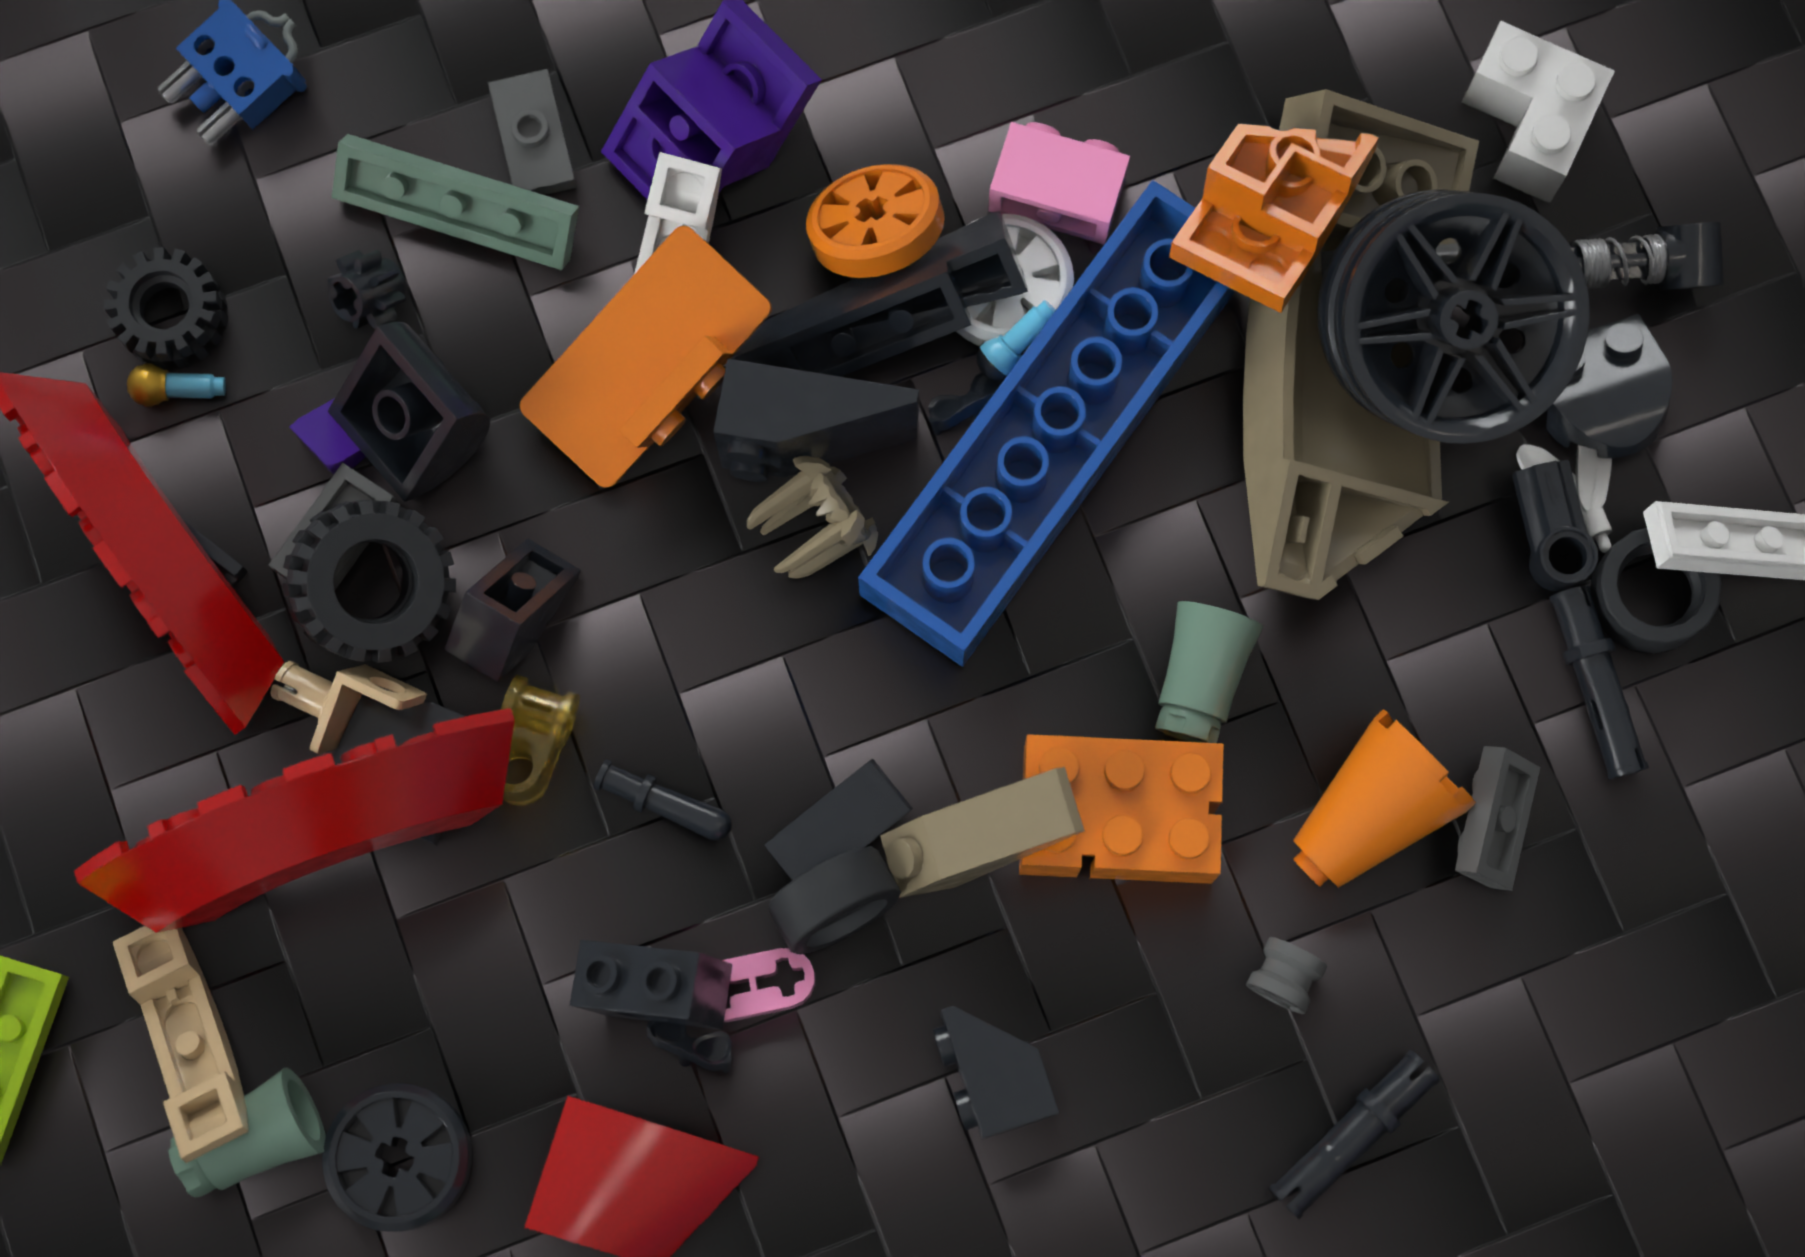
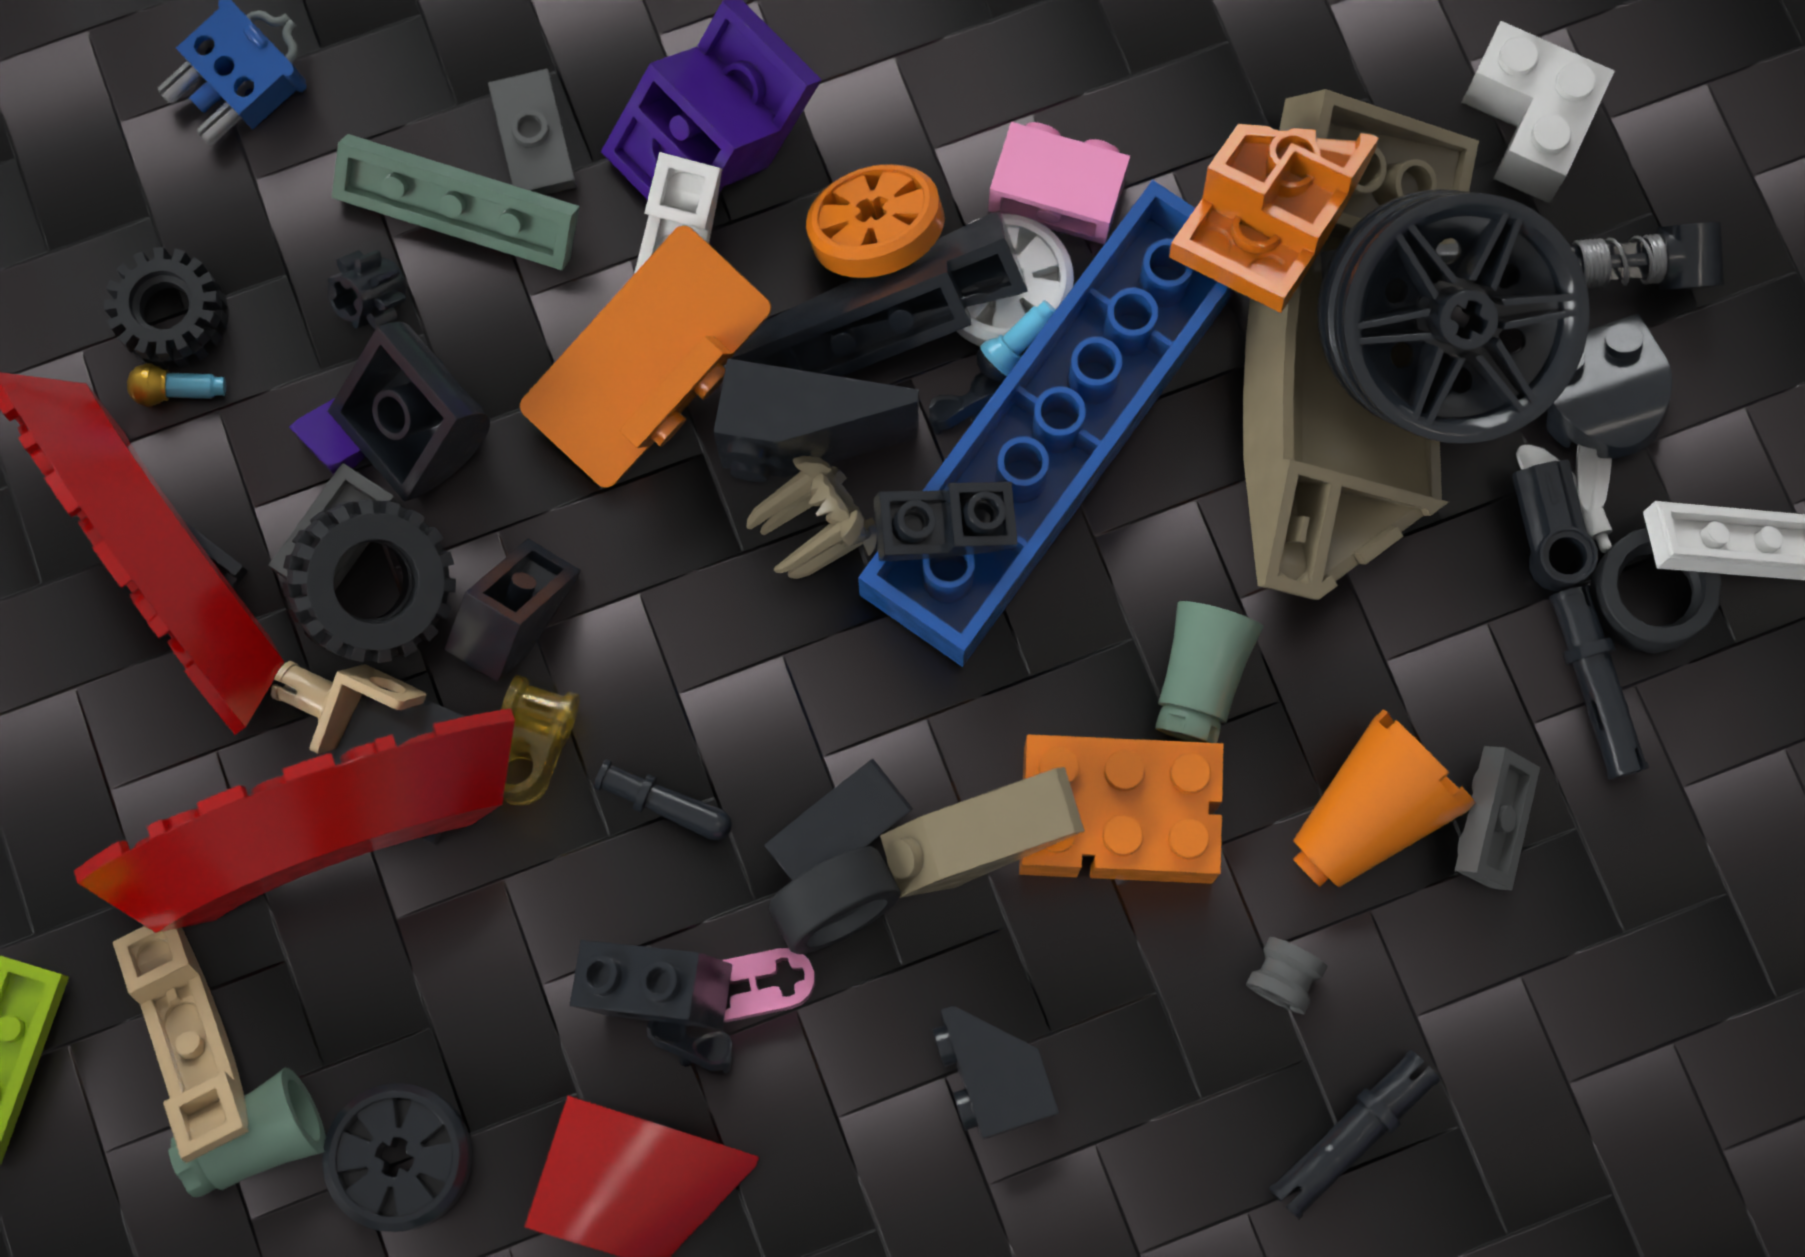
none -> black slope [873,482,1018,561]

